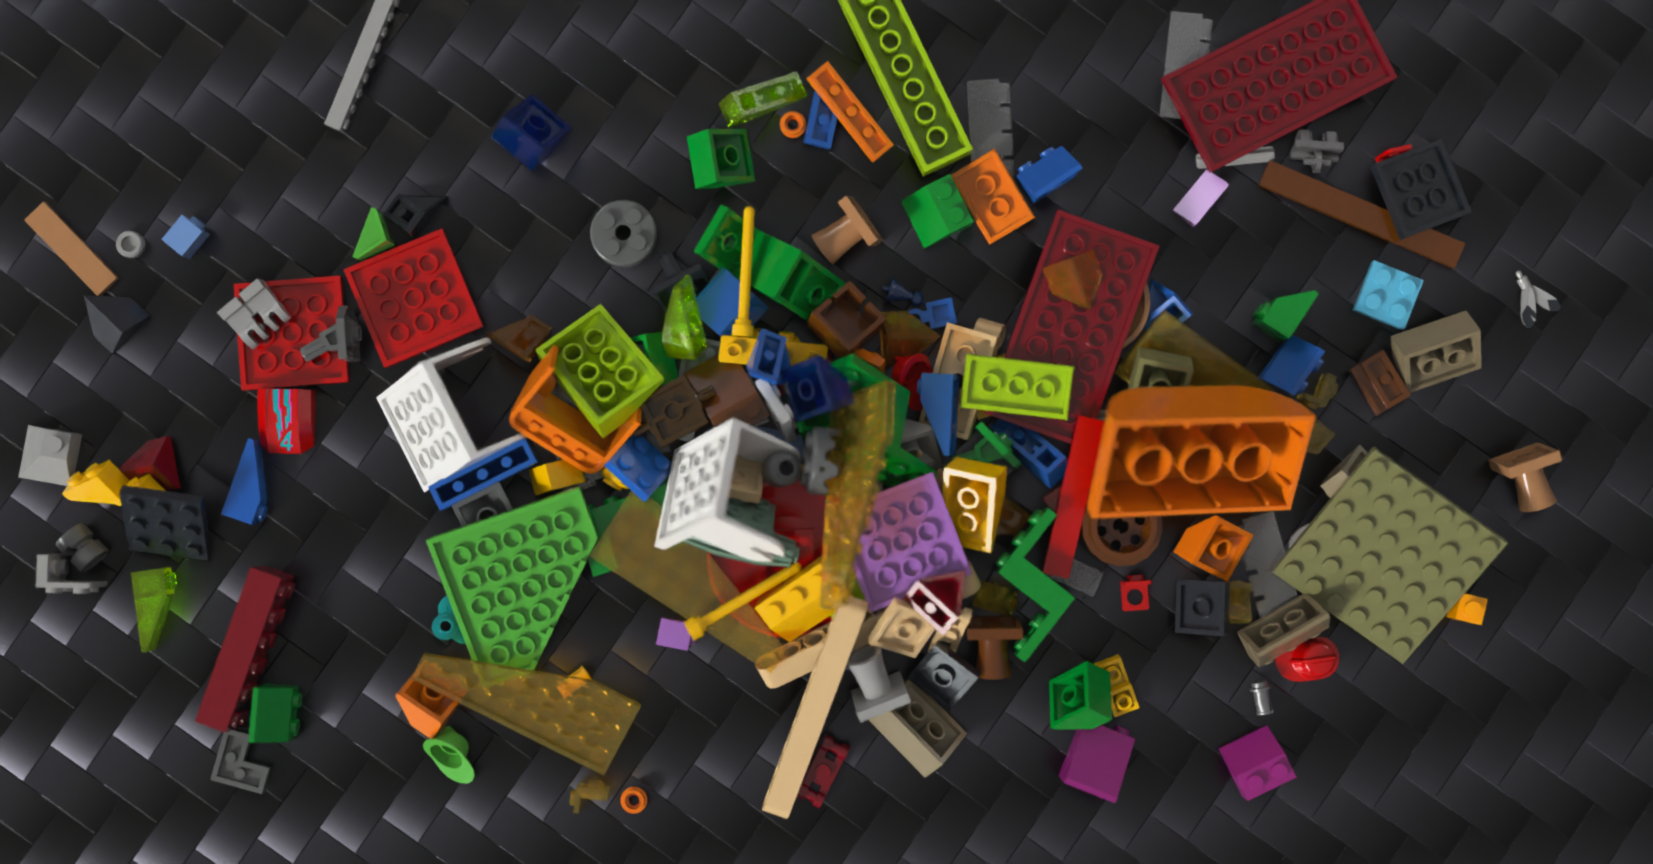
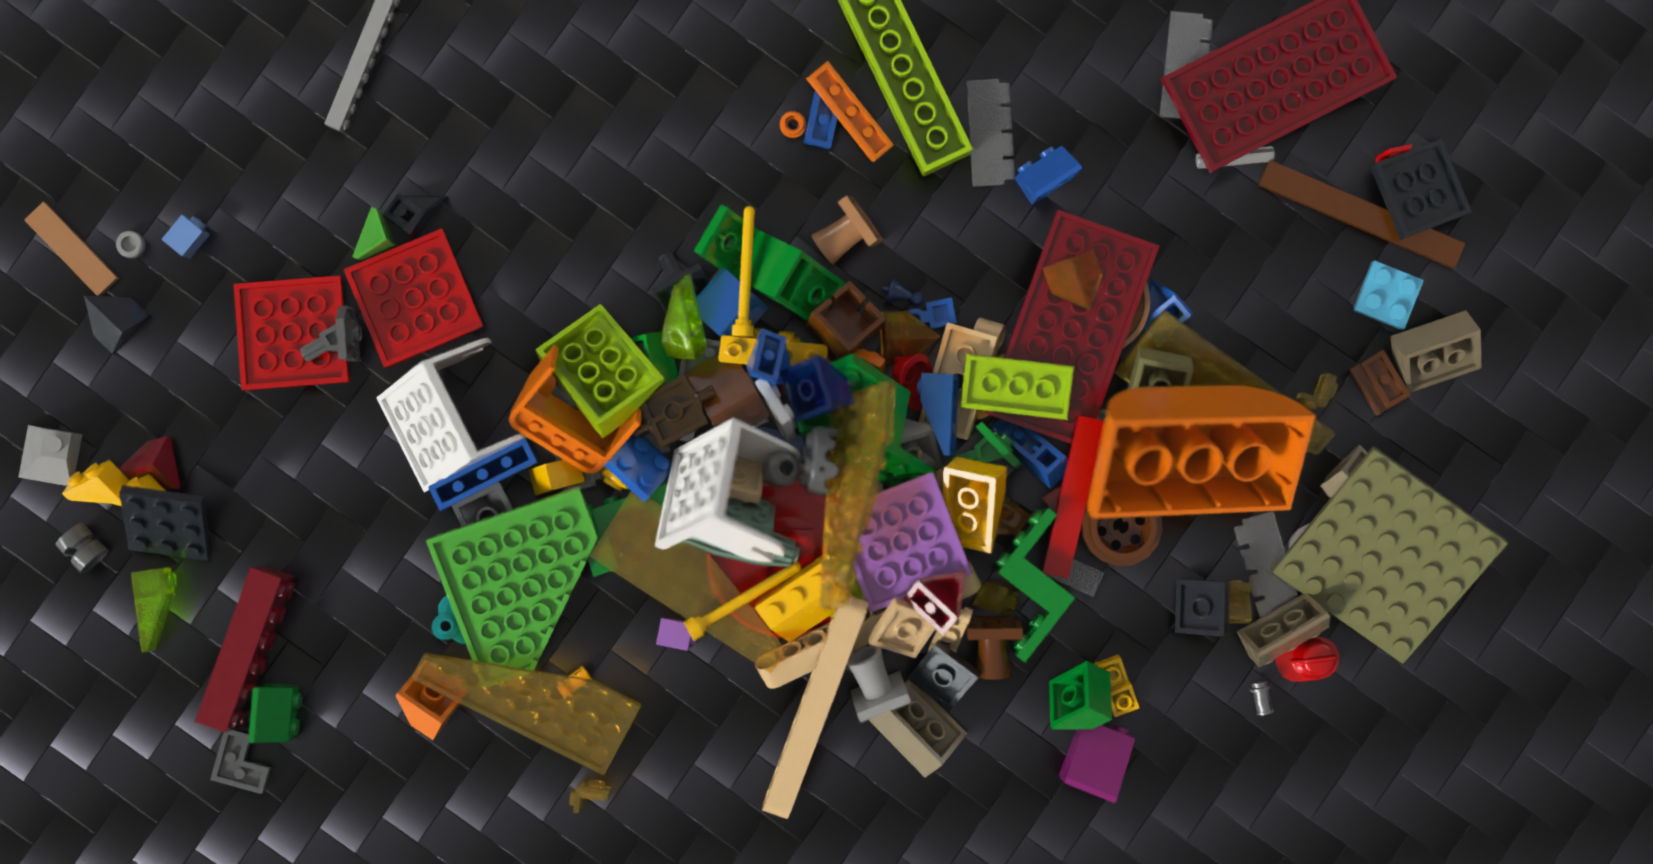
light grey bracket [36,553,108,594] -> none
light grey legs [217,279,292,350] -> none
blue slope [221,438,268,525] -> none
red slope [257,388,316,454] -> none
bright green piece [423,726,475,784] -> none
clear orange slope [486,314,552,363] -> none
clear blue slope [491,94,572,171] -> none
dark grey plate [590,200,658,267] -> none
orange plate [620,786,648,814] -> none
green slope [687,129,755,189] -> none
clear neon green slope [718,72,807,128] -> none
dark red plate [797,734,850,808] -> none
green slope [901,174,974,249] -> none
orange tile [951,148,1035,245] -> none
red bracket [1120,574,1152,611] -> none
lavender slope [1172,169,1229,227] -> none
orange slope [1174,515,1254,582] -> none
magenta slope [1219,725,1296,801] -> none
green slope [1252,290,1319,342] -> none
blue slope [1257,335,1325,397] -> none
flat silver hips [1290,129,1344,173] -> none
light orange brick [1446,593,1488,625] -> none
medium nougat plant [1488,443,1562,512] -> none
light grey piece [1516,271,1561,328] -> none

